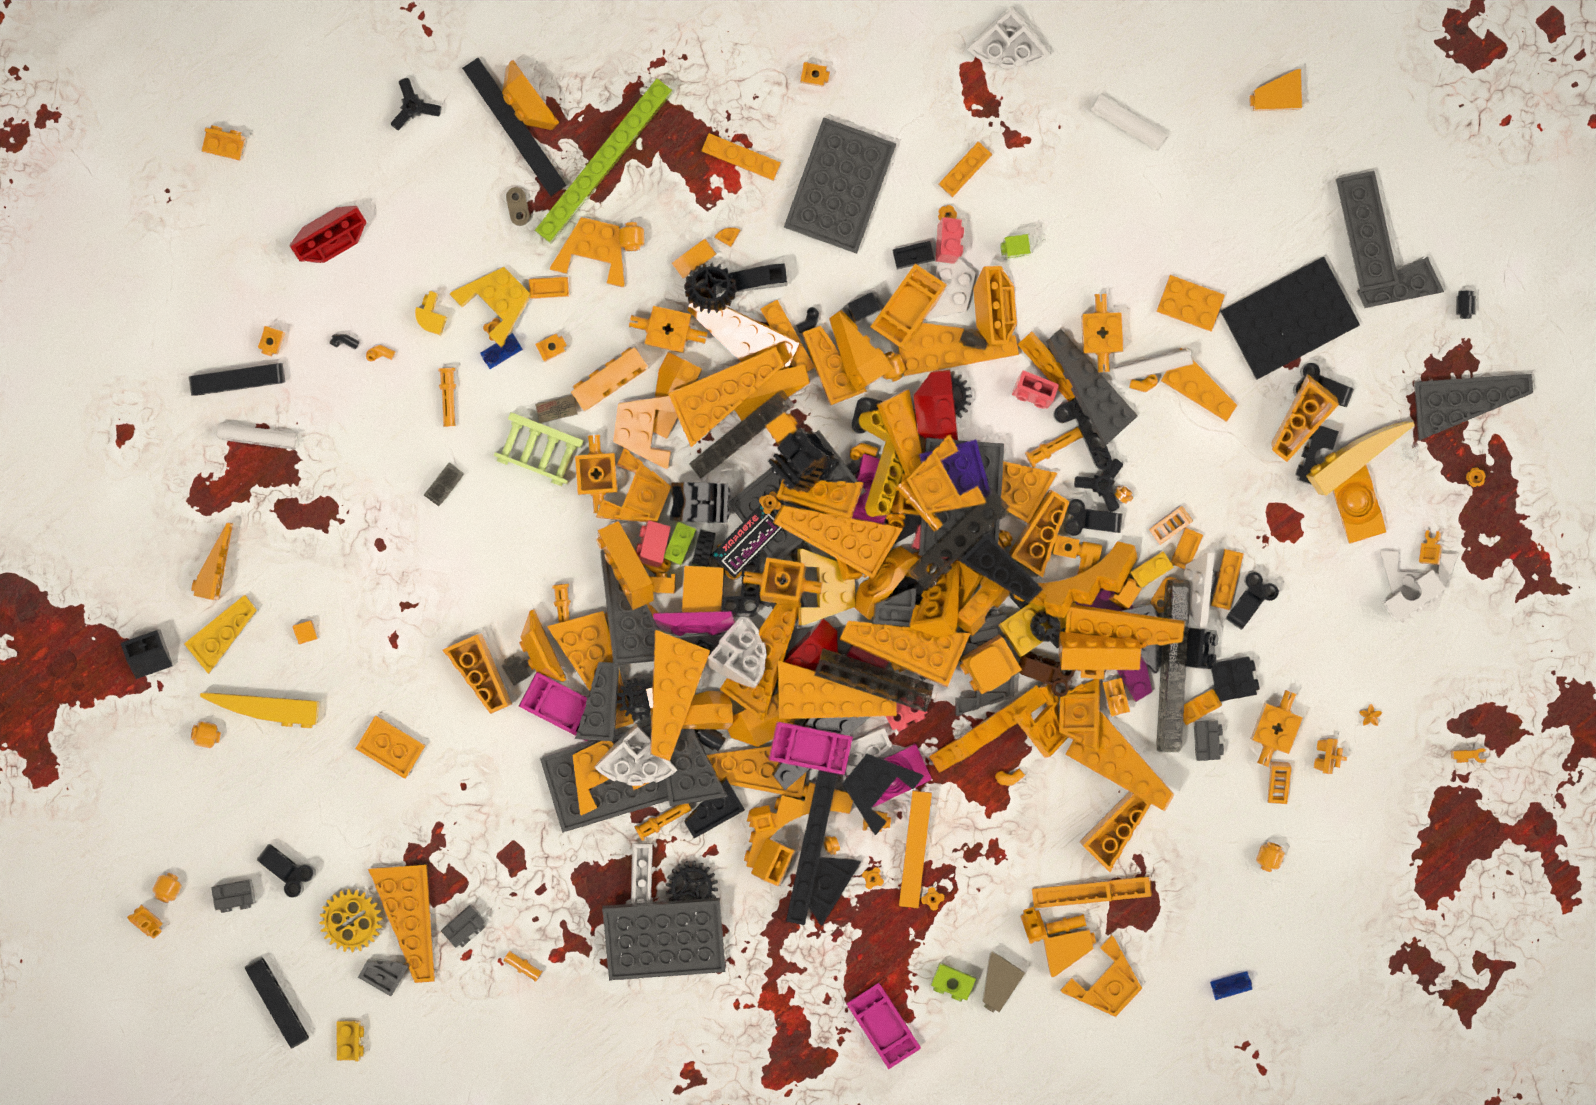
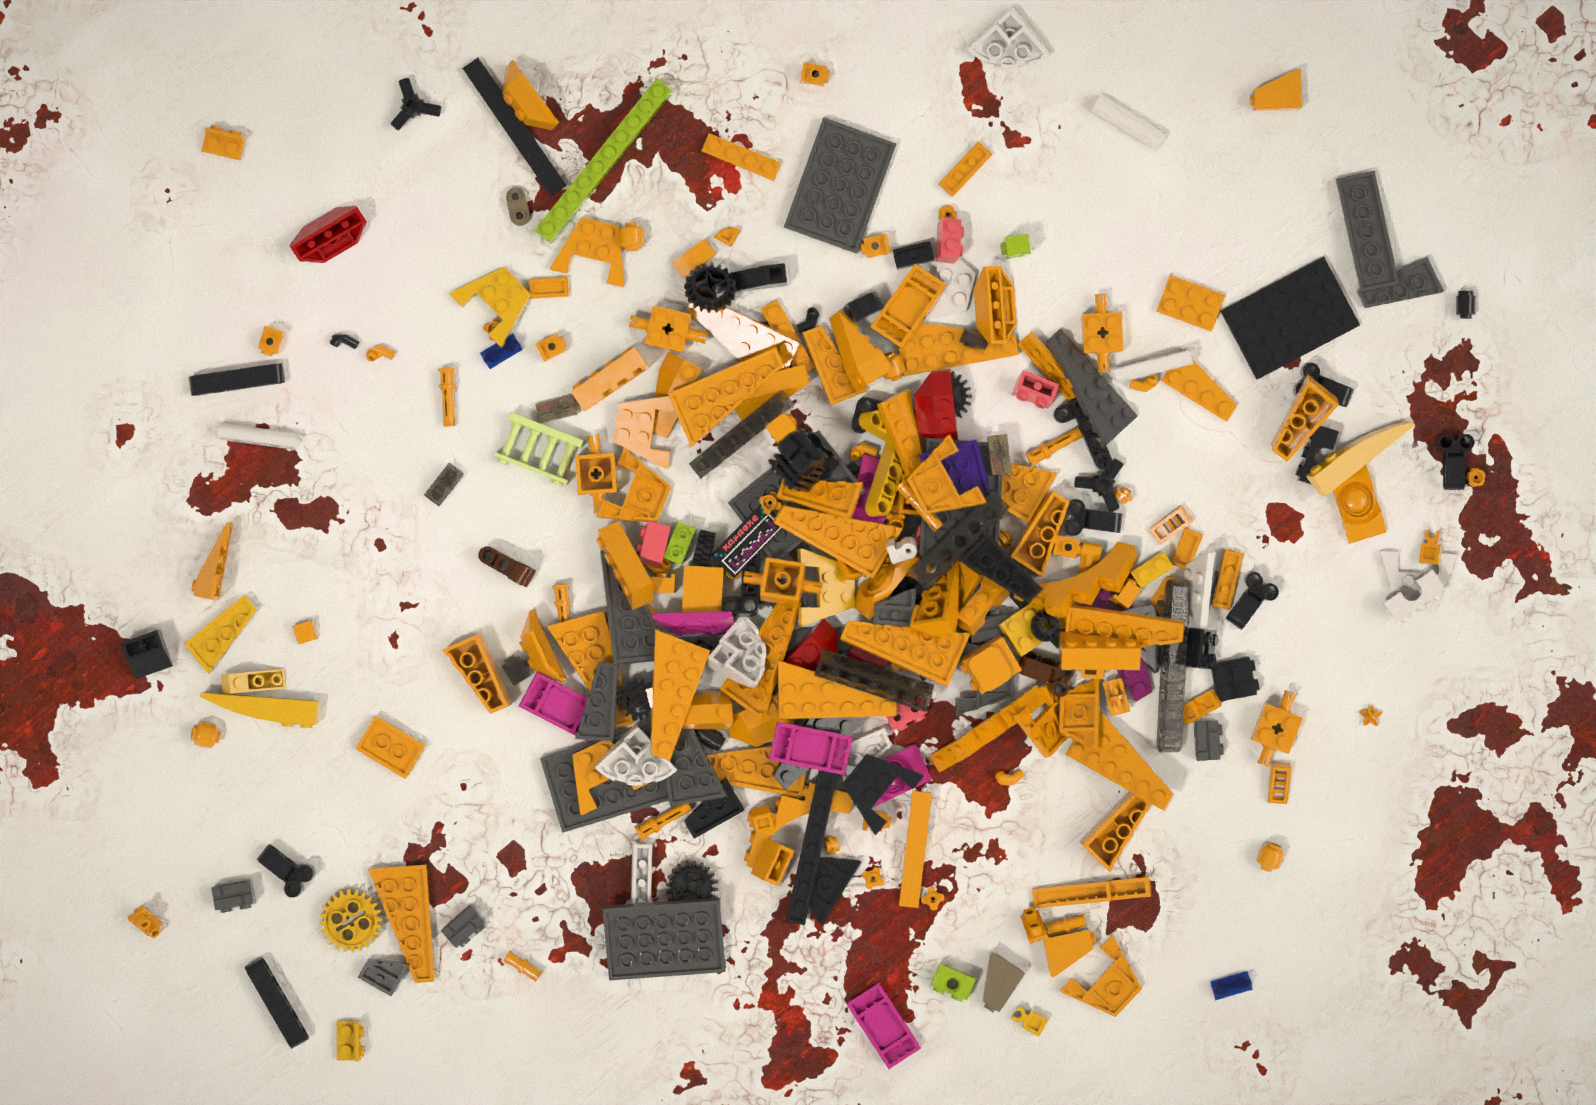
light orange head [152,873,181,903] -> none
yellow brick [415,291,447,336] -> none
black piece [670,482,731,523] -> none
light orange hips [1314,738,1347,774] -> none
dark grey wing [1414,374,1533,441] -> none
light orange plate [1451,748,1486,763] -> none
none -> yellow slope [221,669,285,694]
none -> reddish brown piece [478,546,536,588]
none -> light orange brick [860,234,890,259]
none -> white leg [886,537,917,564]
none -> dark tan tile [987,434,1012,475]
none -> yellow plate [1011,1006,1048,1037]
none -> black piece [1435,433,1475,490]

